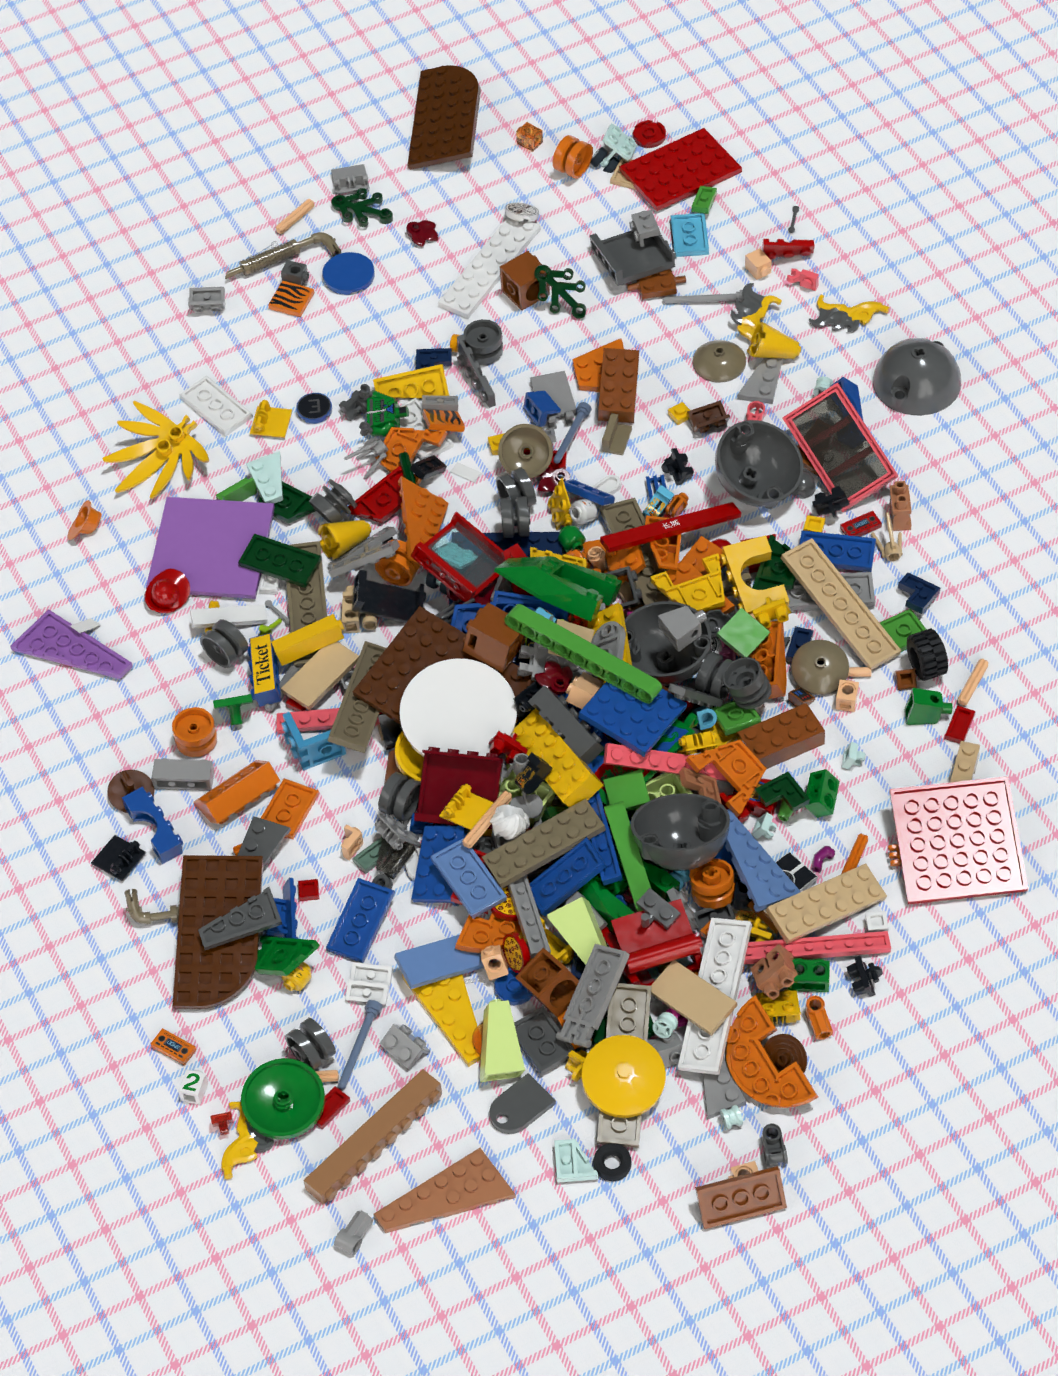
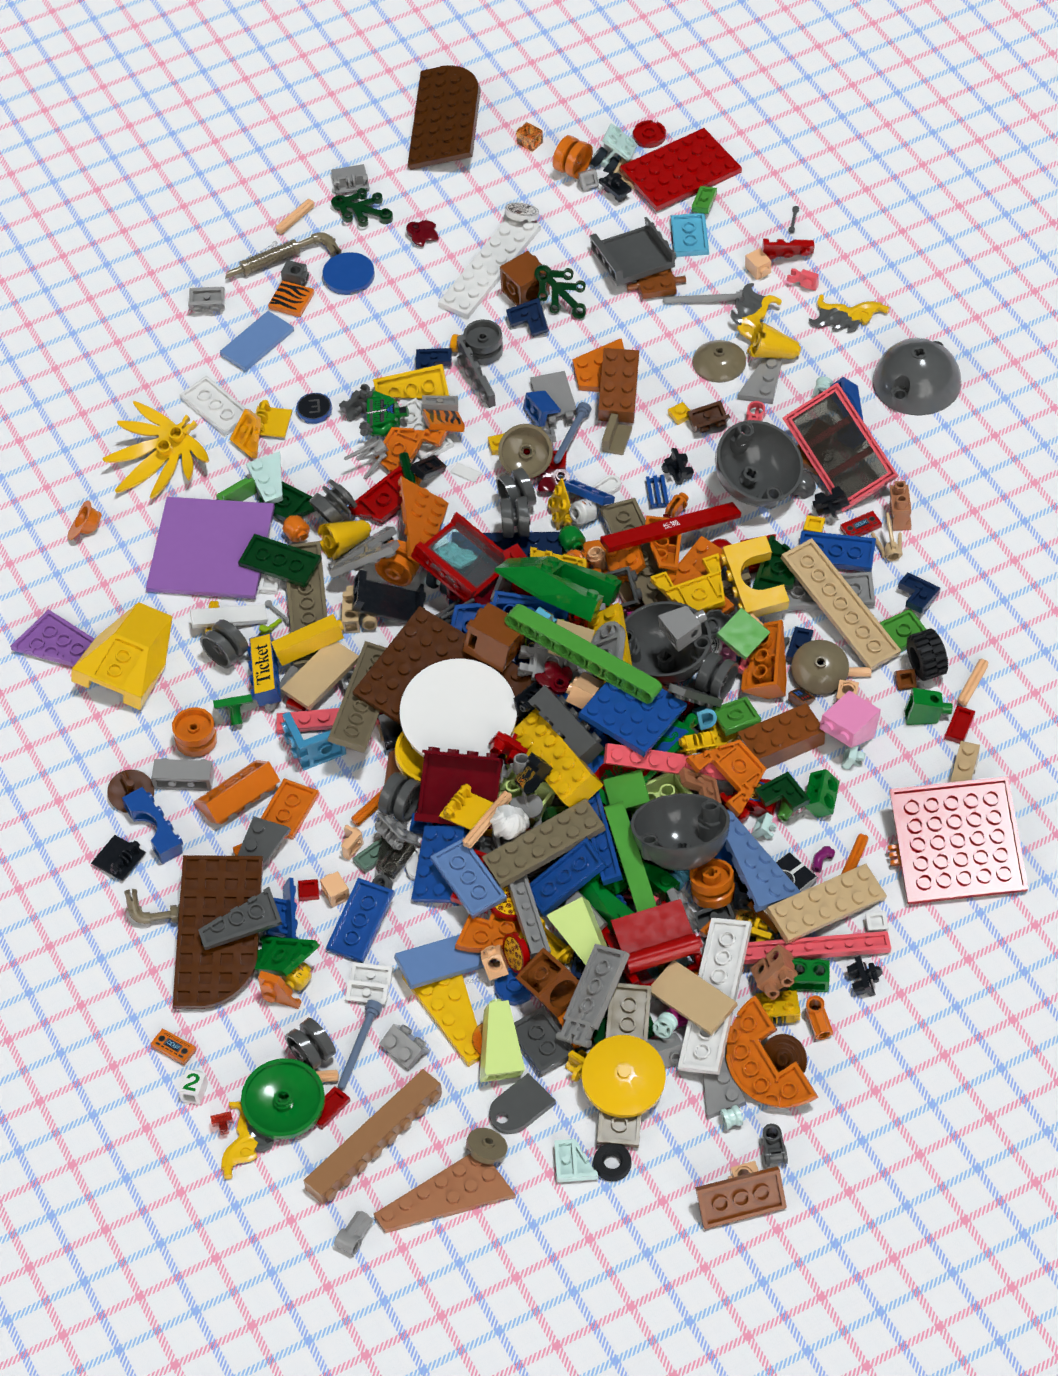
white sticker [70,618,100,633] -> none
red hat [144,568,190,613] -> none
light grey bracket [629,210,660,247] -> none
dark grey plate [636,888,681,930] -> none
medium azure leg [642,485,674,517] -> none
dark grey wheel [722,657,772,710] -> none
yellow hips [752,597,791,628] -> none
none -> yellow wedge [71,602,173,710]
none -> medium blue tile [220,310,294,372]
none -> light orange wing [230,409,261,458]
none -> orange wing [258,971,302,1009]
none -> orange head [282,515,310,543]
none -> light nougat brick [320,871,350,908]
none -> orange axle [351,789,382,826]
none -> dark tan plate [466,1128,508,1164]
none -> dark blue plate [506,298,549,337]
none -> light grey tile [578,168,599,190]
none -> black hips [599,171,632,202]
none -> bright pink slope [820,691,881,748]

